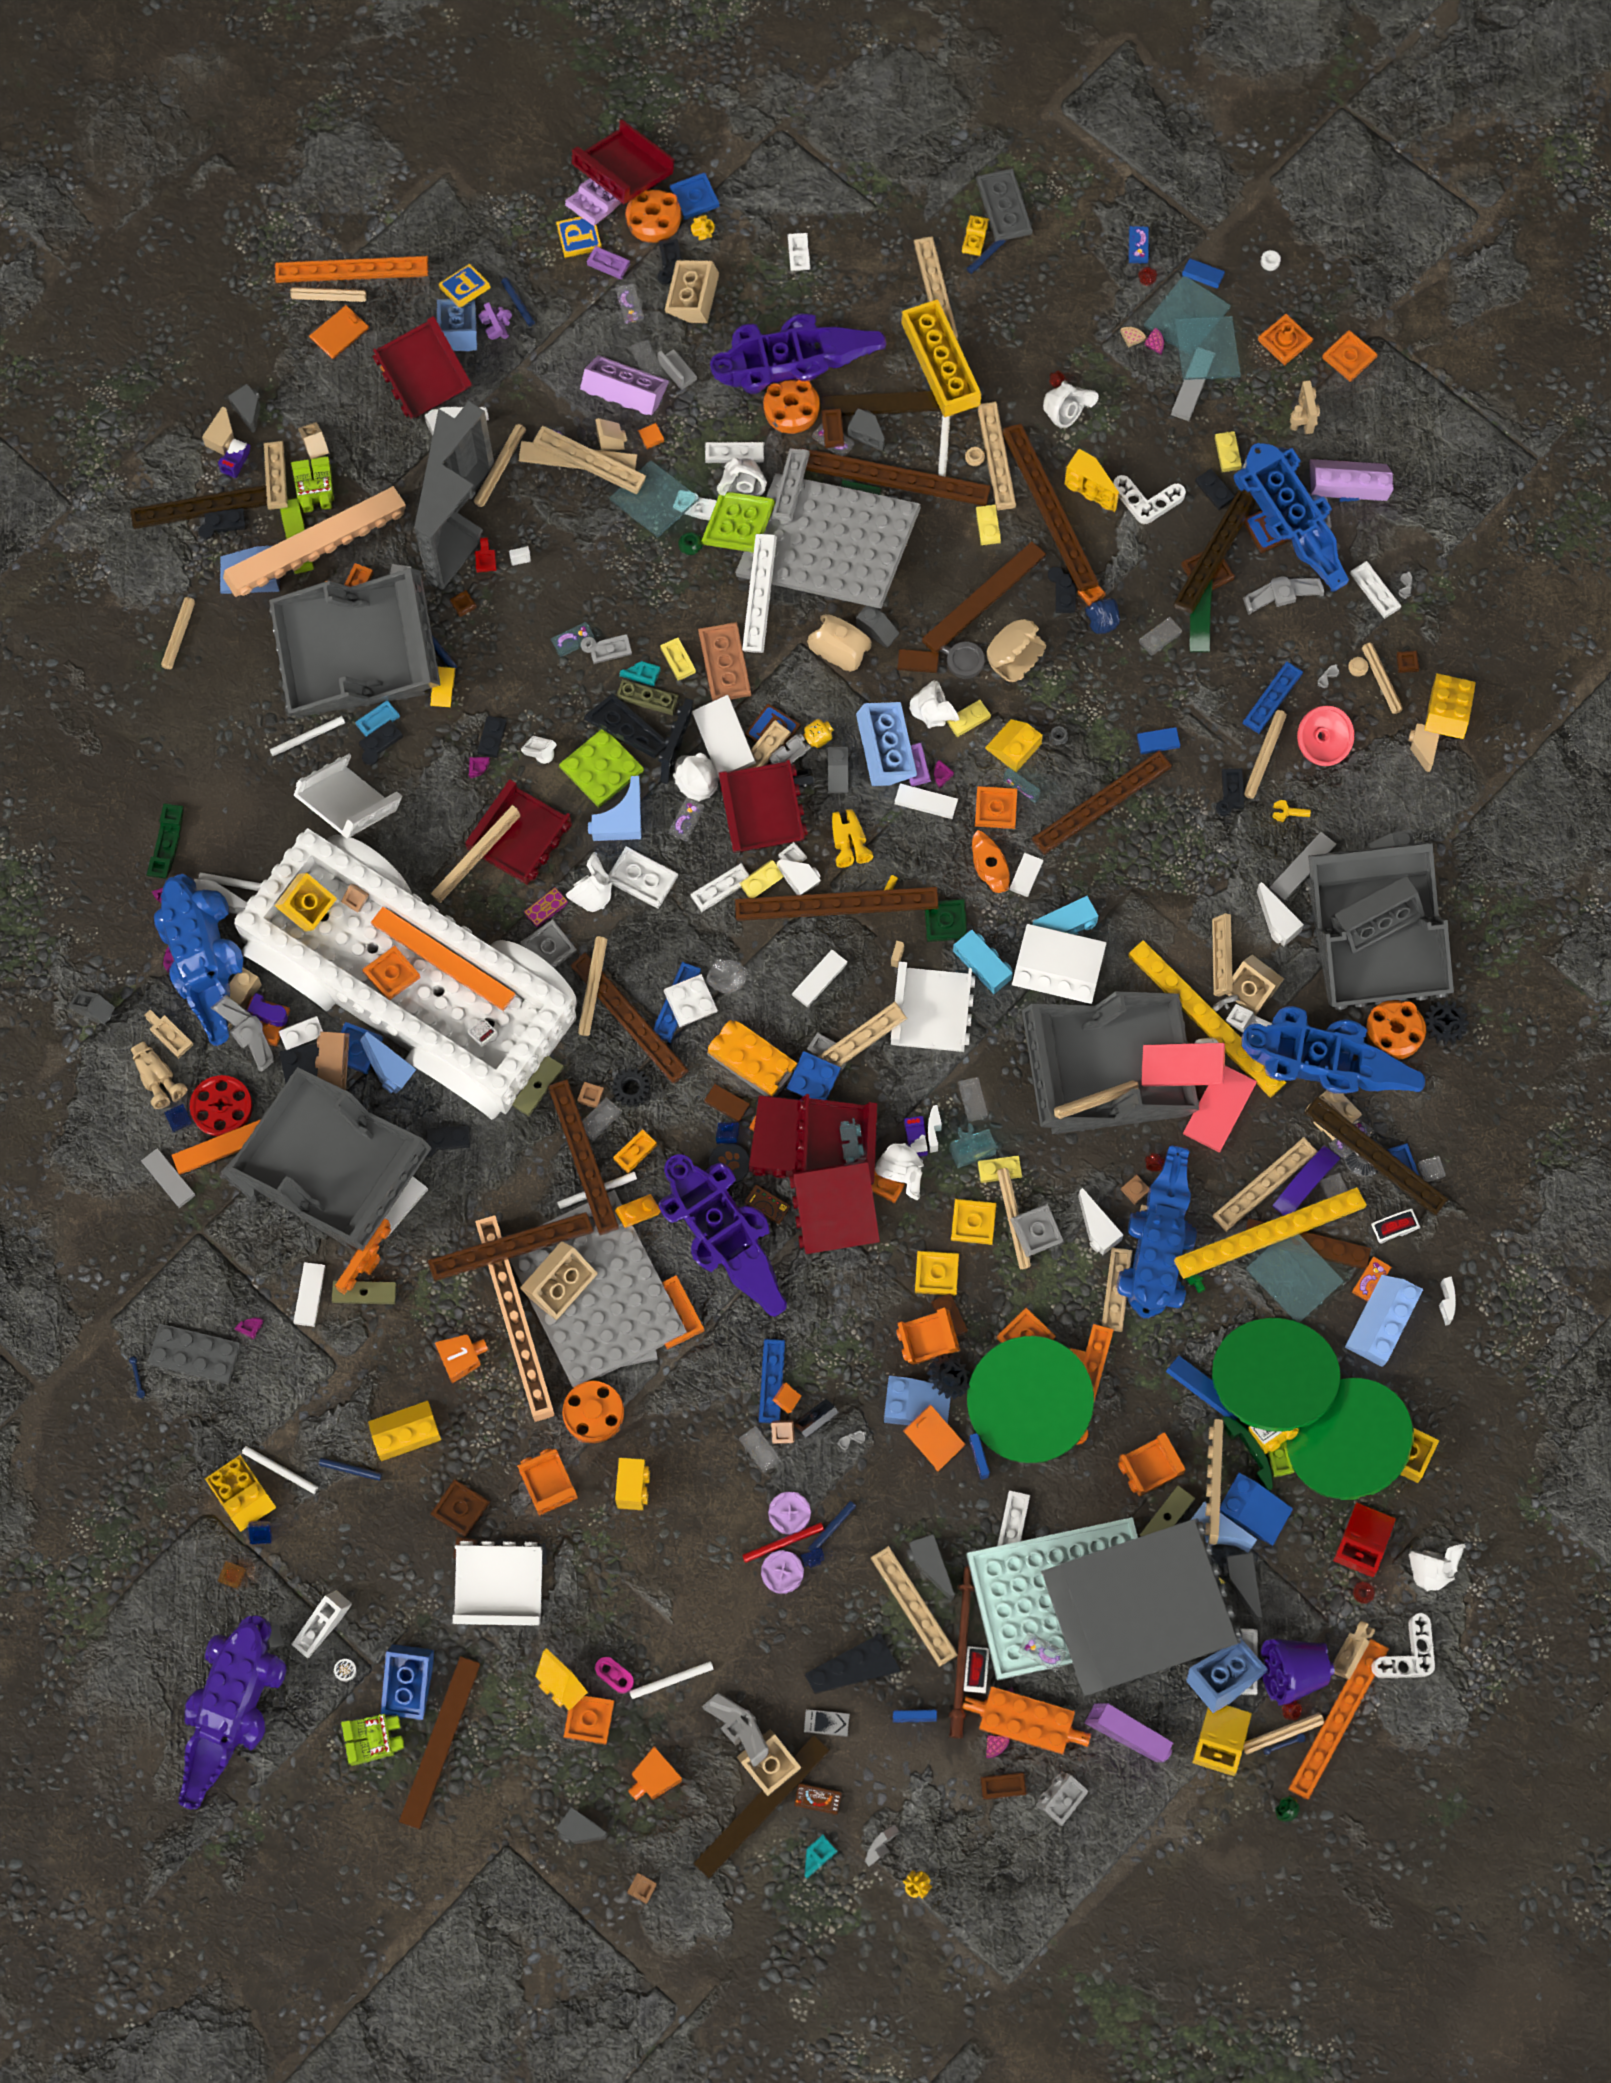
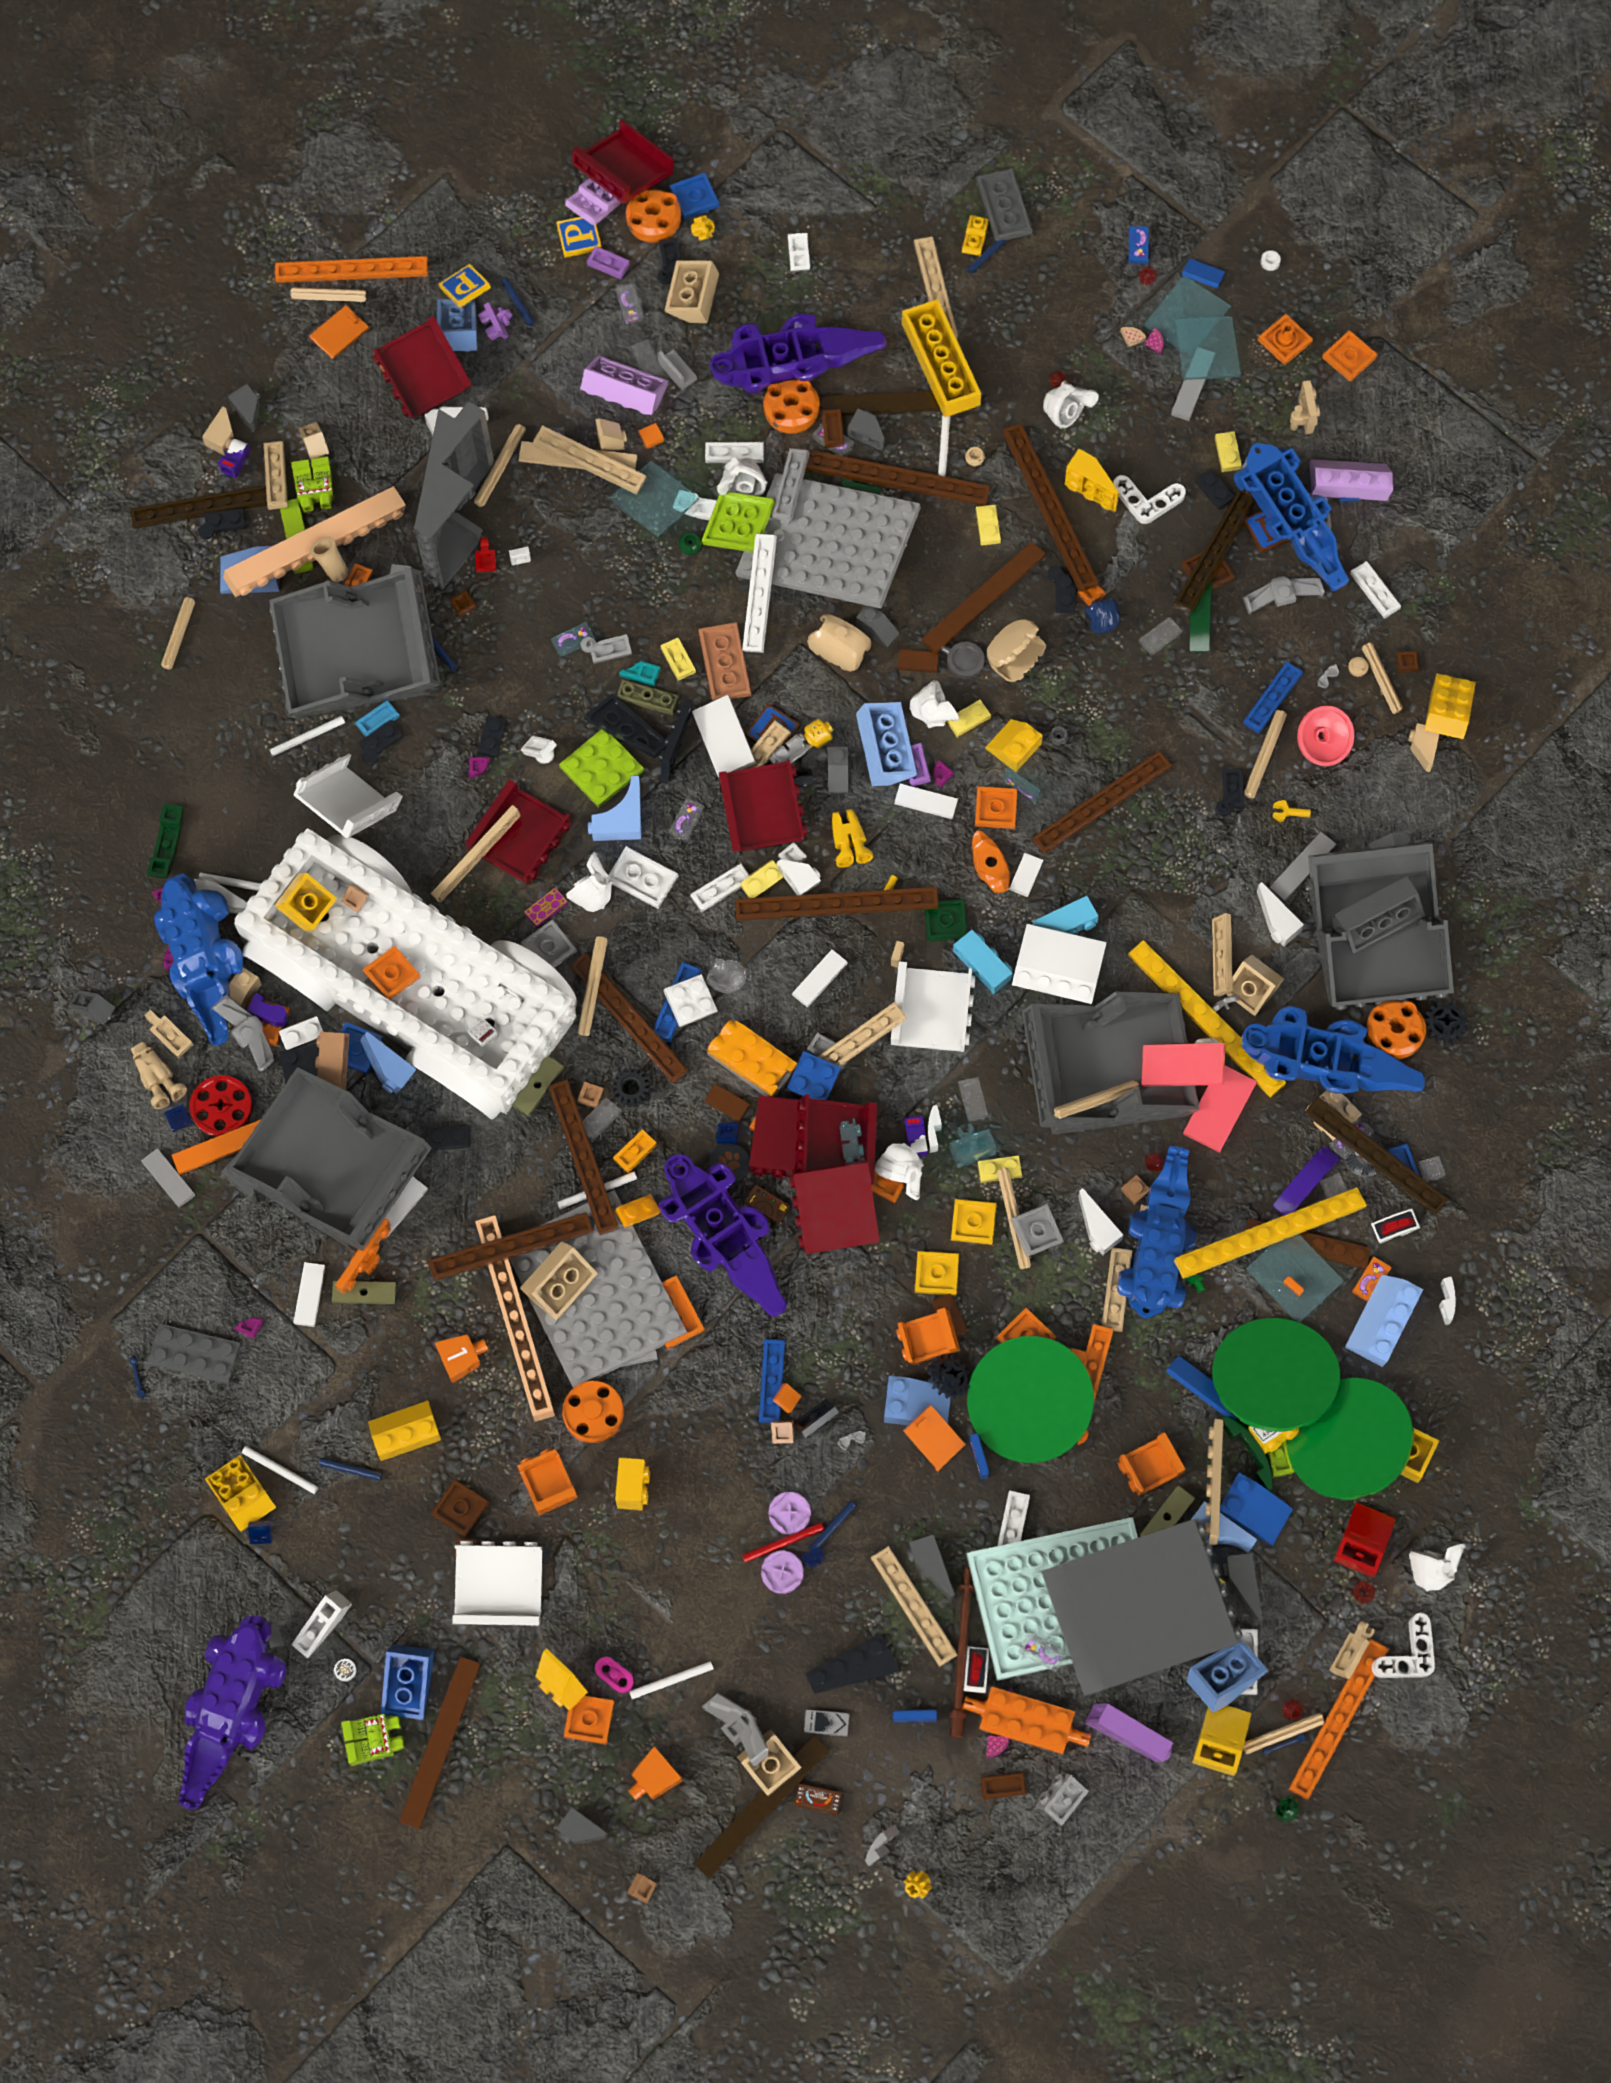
clear orange plate [217,1561,247,1590] -> none
orange tile [371,907,516,1012] -> none
yellow slope [431,667,455,708] -> none
white head [673,753,719,802] -> none
clear plate [739,1426,781,1473] -> none
teal tile [805,1835,837,1879] -> none
tan tile [977,402,1016,511] -> none
blue tile [1137,727,1180,755] -> none
tan tile [1212,1137,1318,1232] -> none
white slope [1226,1004,1272,1037] -> none
dark purple cone [1261,1639,1335,1705] -> none
light grey piece [1398,571,1412,599] -> none
none -> tan plant [310,537,348,582]
none -> orange tile [1283,1276,1304,1297]

